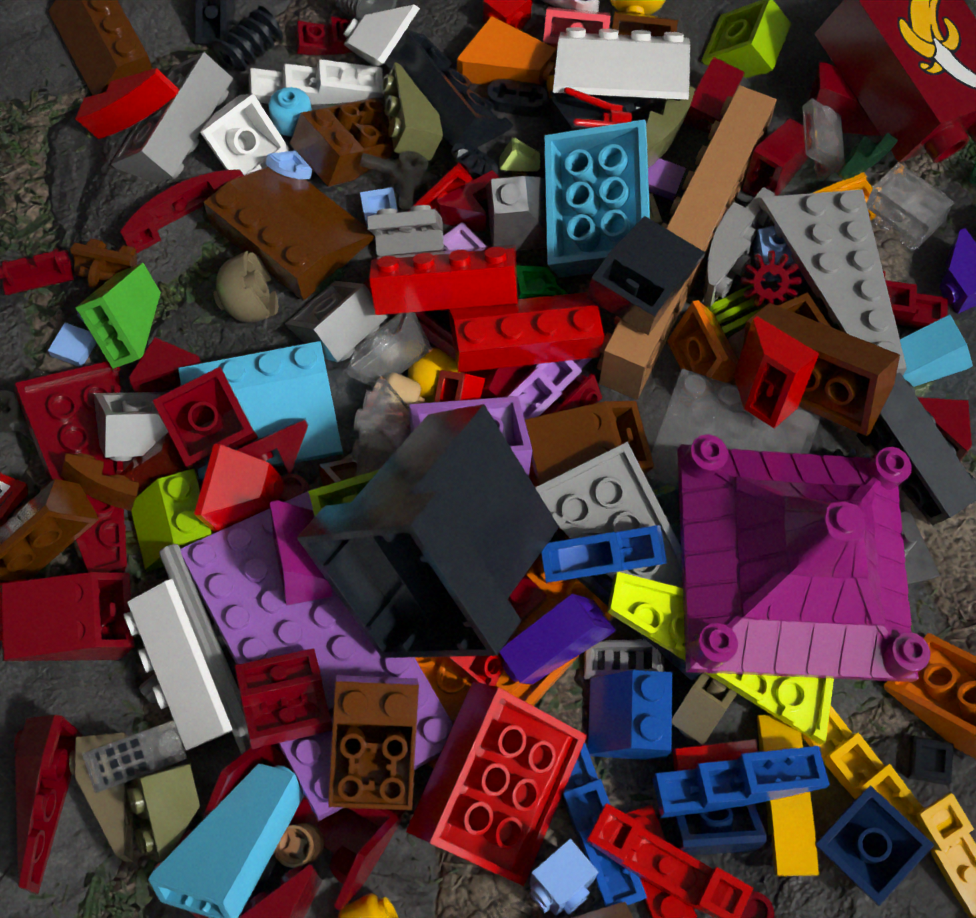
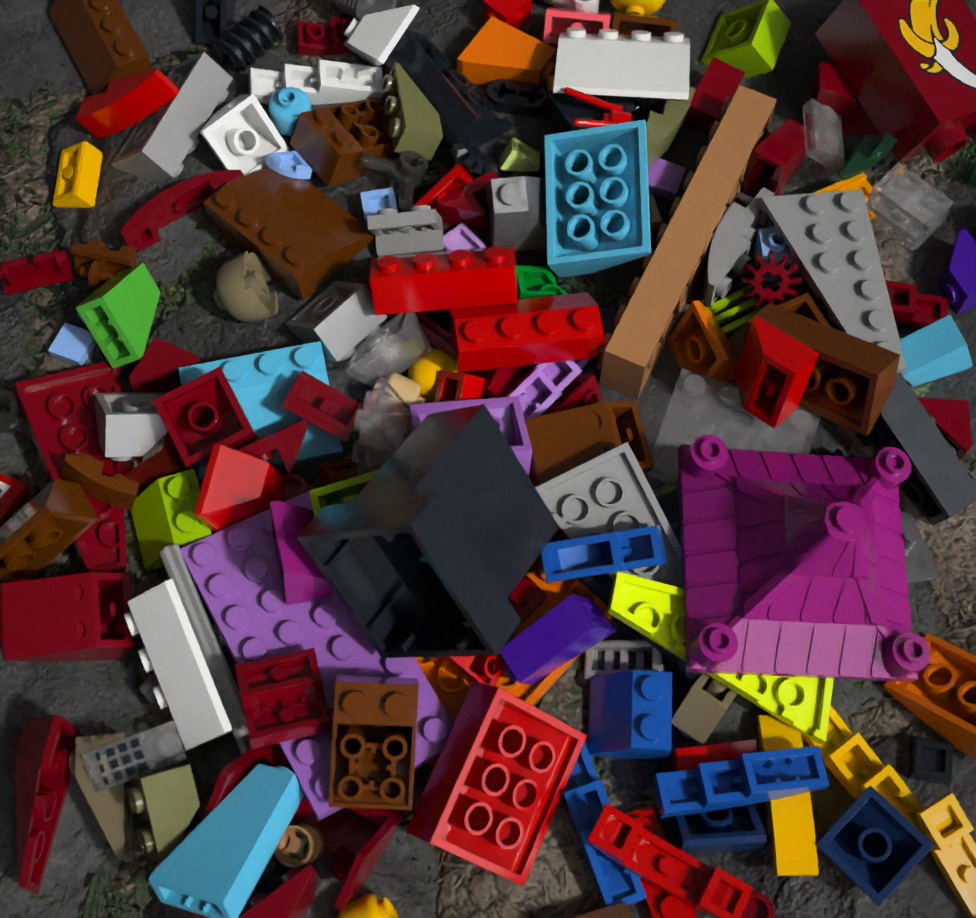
light blue brick [529,839,598,916] -> none
black slope [587,216,706,335] -> none
none -> yellow slope [53,141,102,208]
none -> dark red hinge [282,371,366,442]

